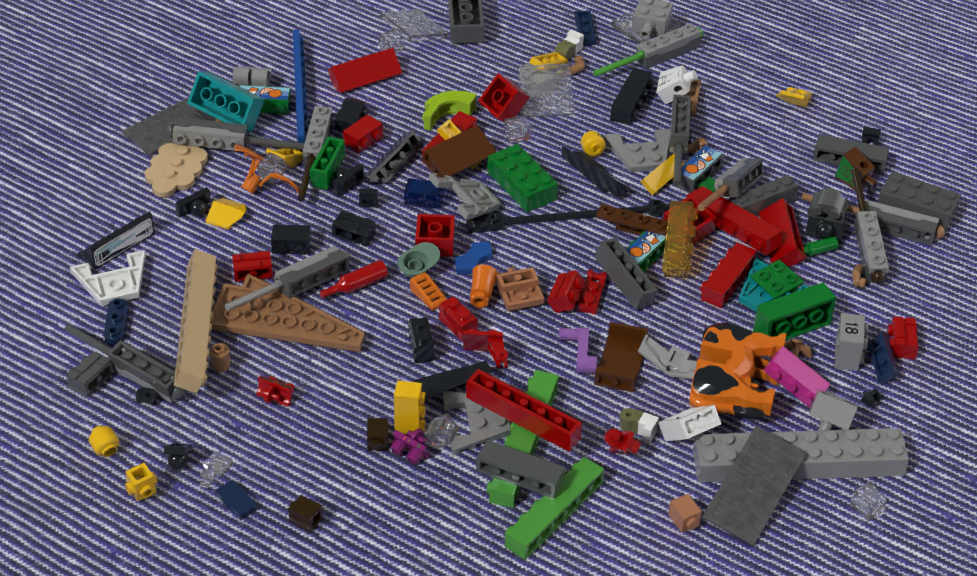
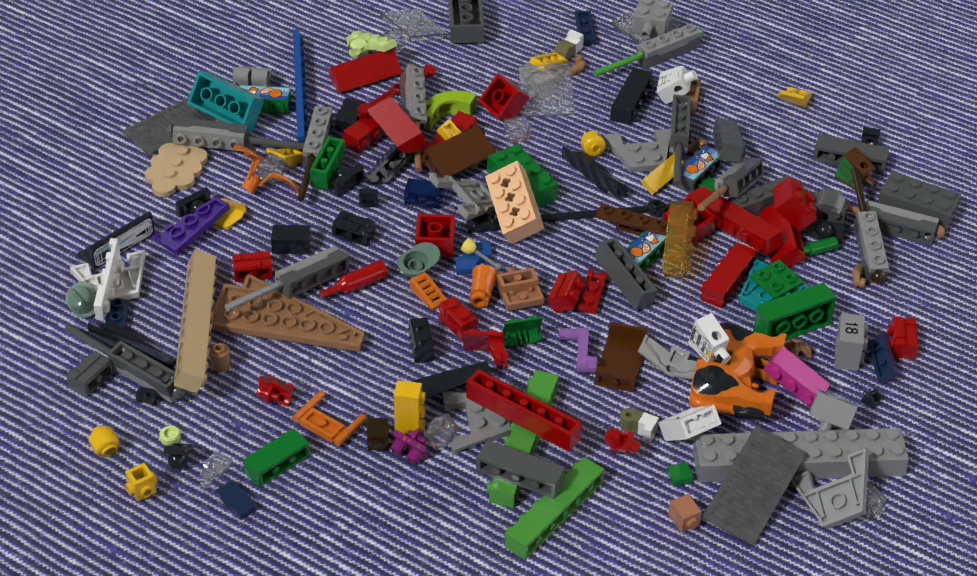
dark brown brick [288,495,323,533] -> none
none -> sand green piece [65,281,97,318]
none -> black wedge [88,322,177,369]
none -> white wing [93,238,124,320]
none -> dark purple wing [151,197,230,255]
none -> yellowish green tile [159,426,181,445]
none -> green brick [243,428,310,488]
none -> orange plate [292,391,367,447]
none -> yellowish green plate [346,30,397,59]
none -> red piece [357,64,436,118]
none -> red brick [367,96,427,153]
none -> light grey piece [400,64,427,172]
none -> hinge [460,238,502,271]
none -> light nougat brick [485,161,545,244]
none -> green hinge [502,315,544,348]
none -> green tile [666,462,694,487]
none -> white torso [688,313,731,364]
none -> dark grey brick [712,117,746,163]
none -> red brick [773,176,817,232]
none -> light grey wing [791,448,869,529]

